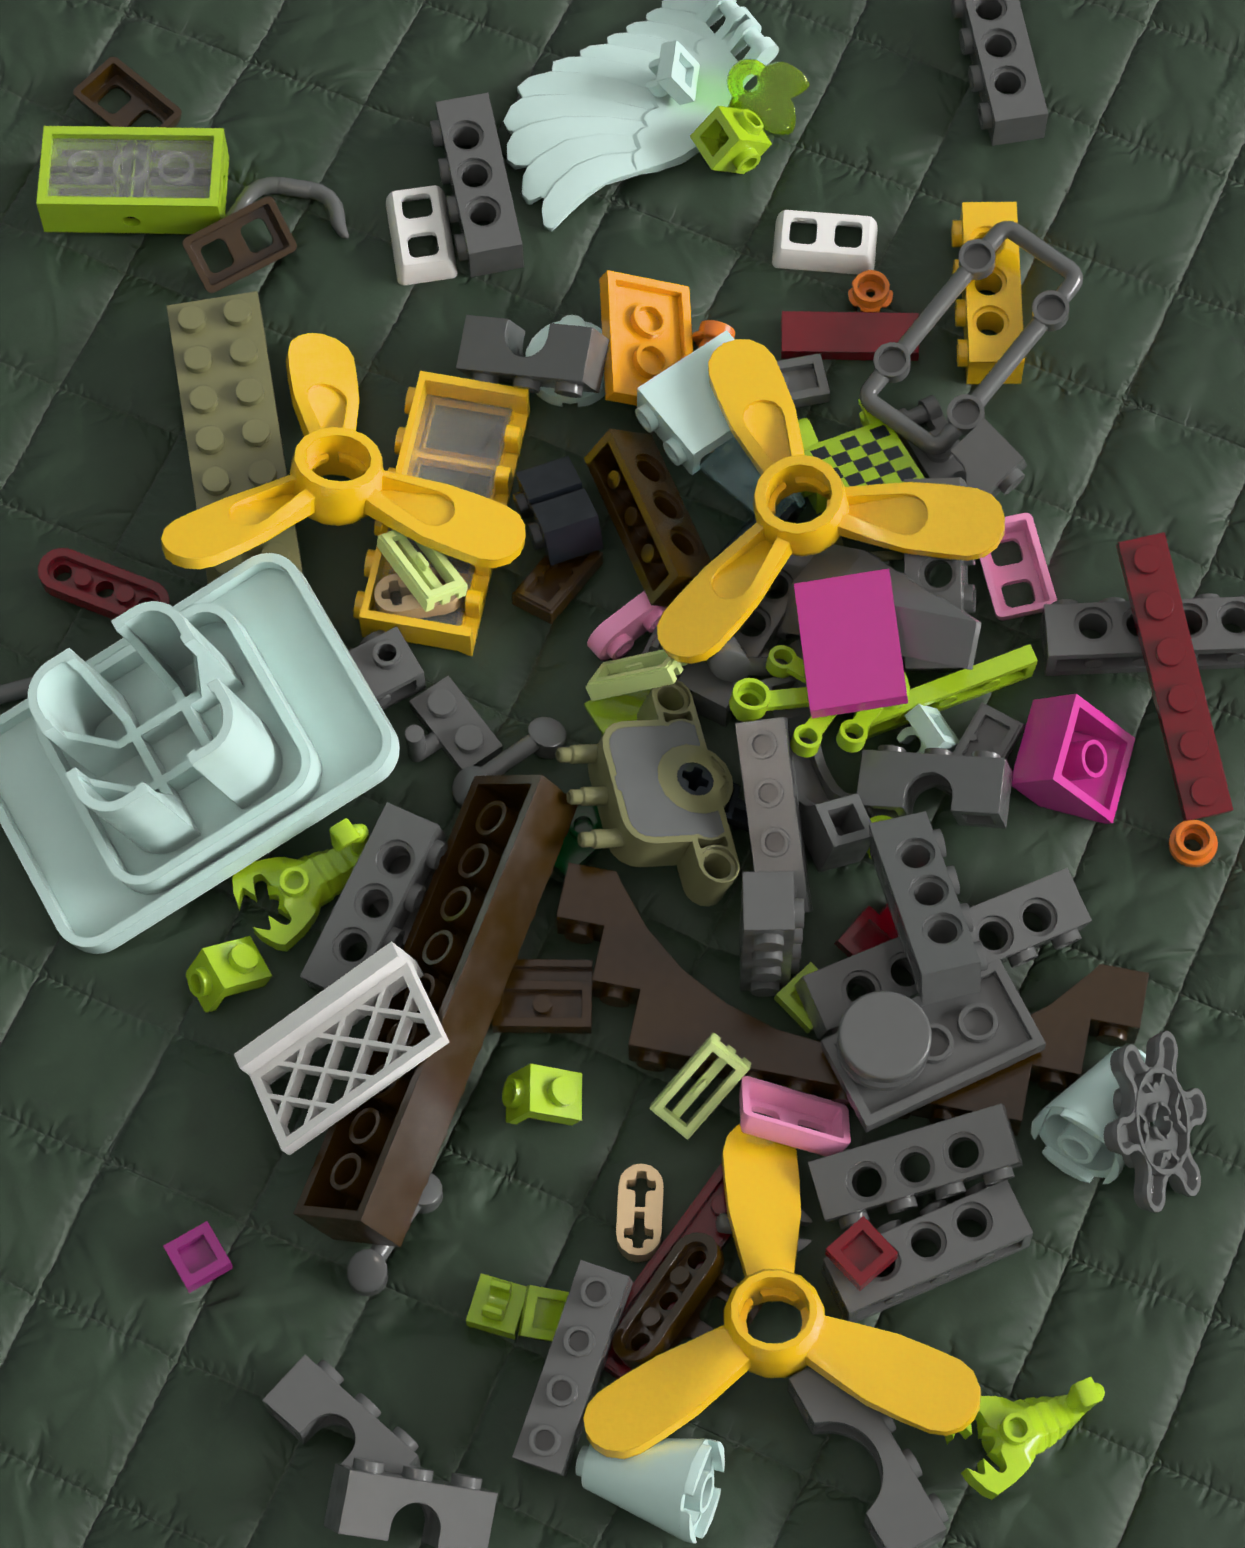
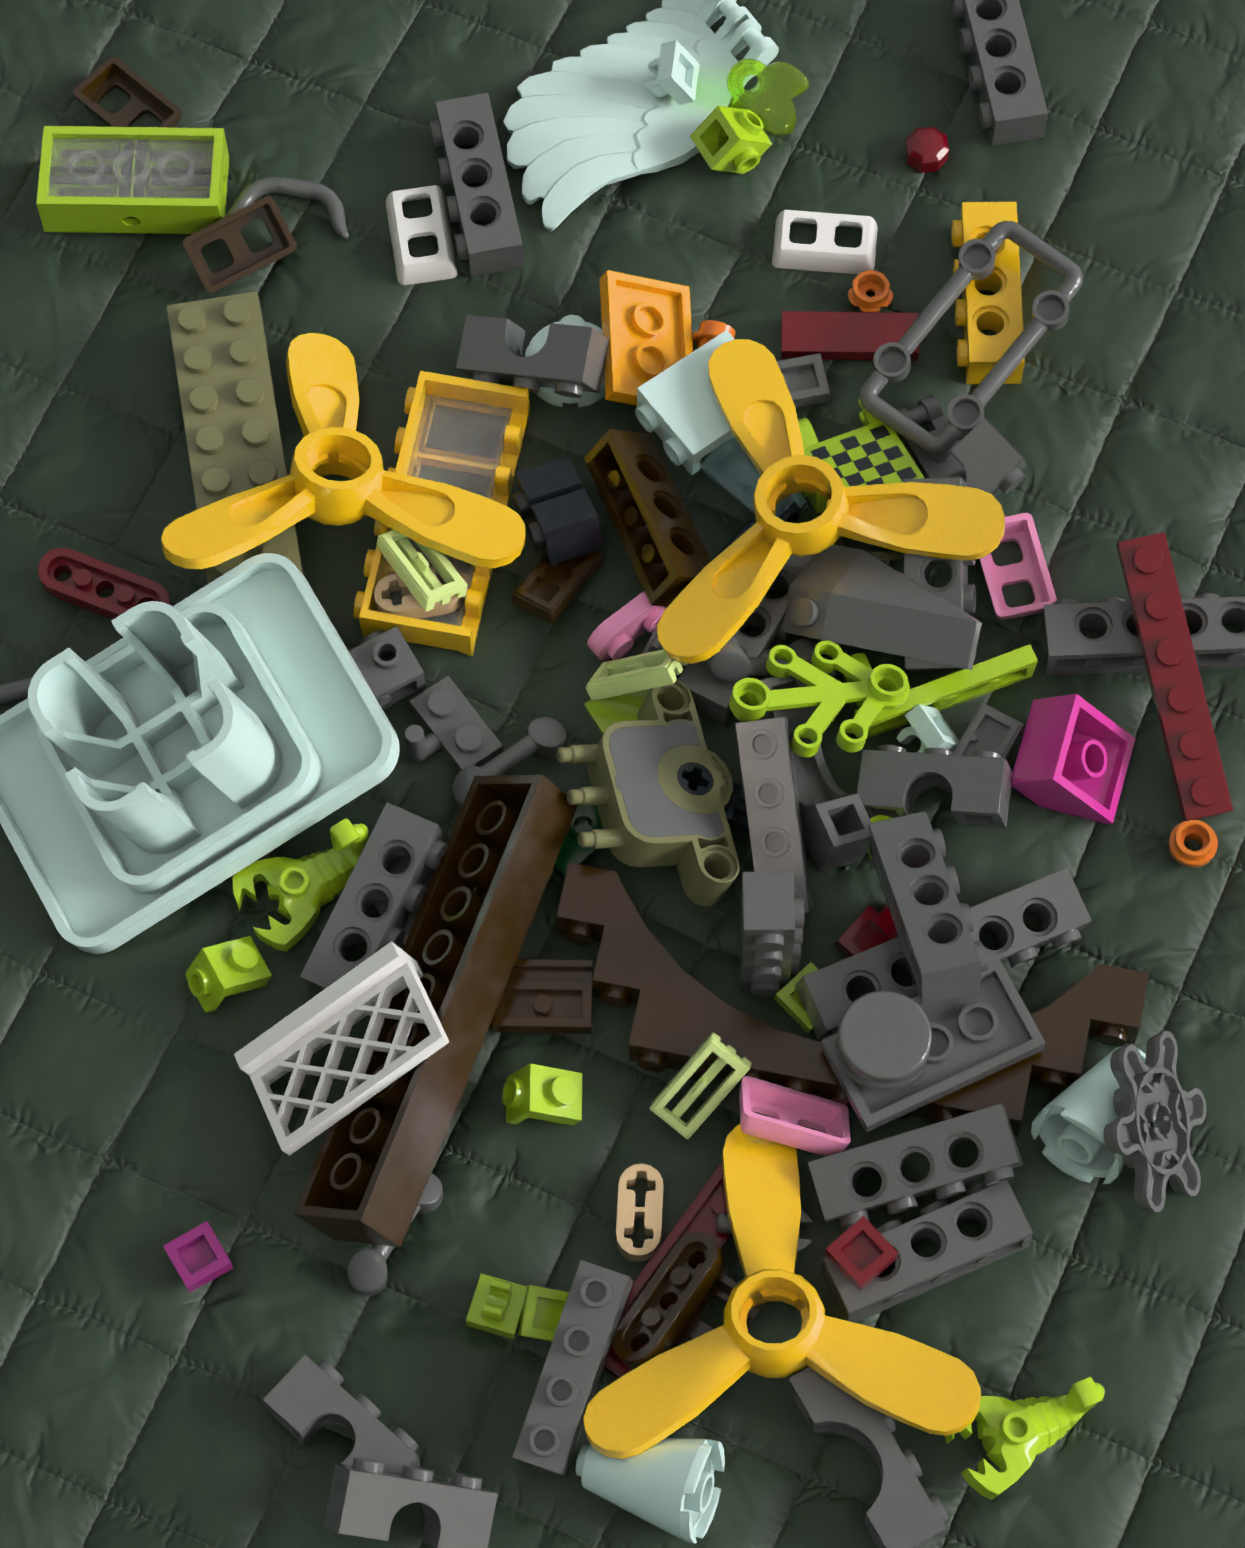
dark pink tile [794,568,908,719] -> none
none -> dark red tile [905,126,949,173]

